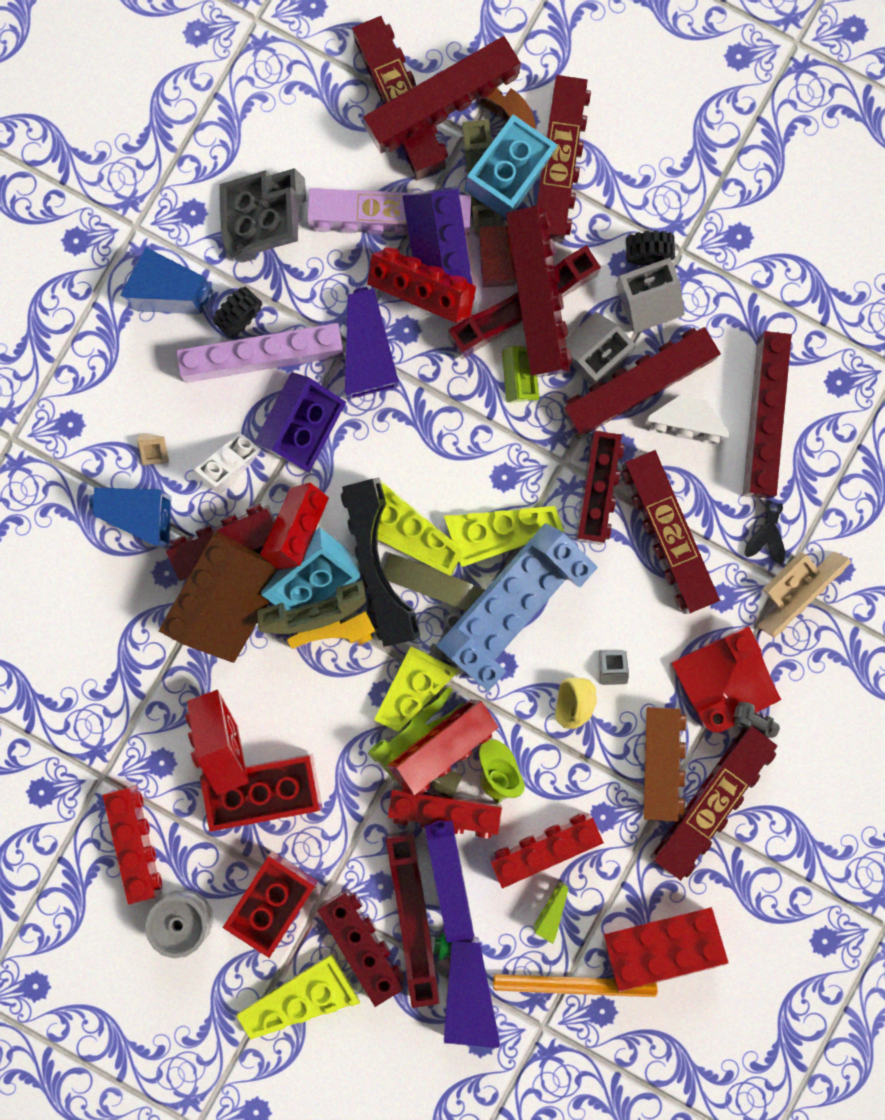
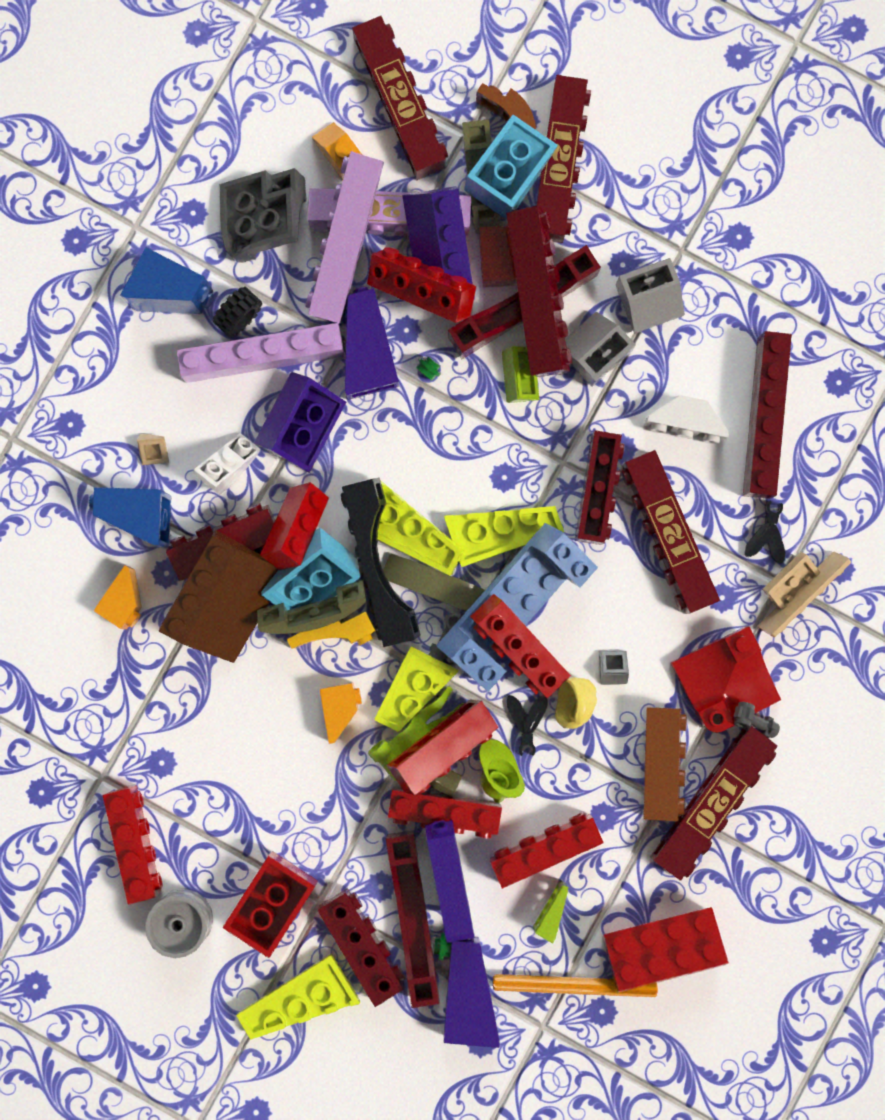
red brick [185,689,249,795] -> none
red brick [200,753,323,832] -> none
dark red brick [363,35,521,154] -> none
dark red brick [562,326,721,439] -> none
black tyre [626,230,675,266] -> none
none -> light orange slope [94,565,142,630]
none -> lavender brick [305,151,384,323]
none -> light orange slope [312,122,362,181]
none -> light orange slope [320,683,362,744]
none -> green plate [416,356,441,381]
none -> red brick [470,594,571,698]
none -> black piece [507,695,548,756]

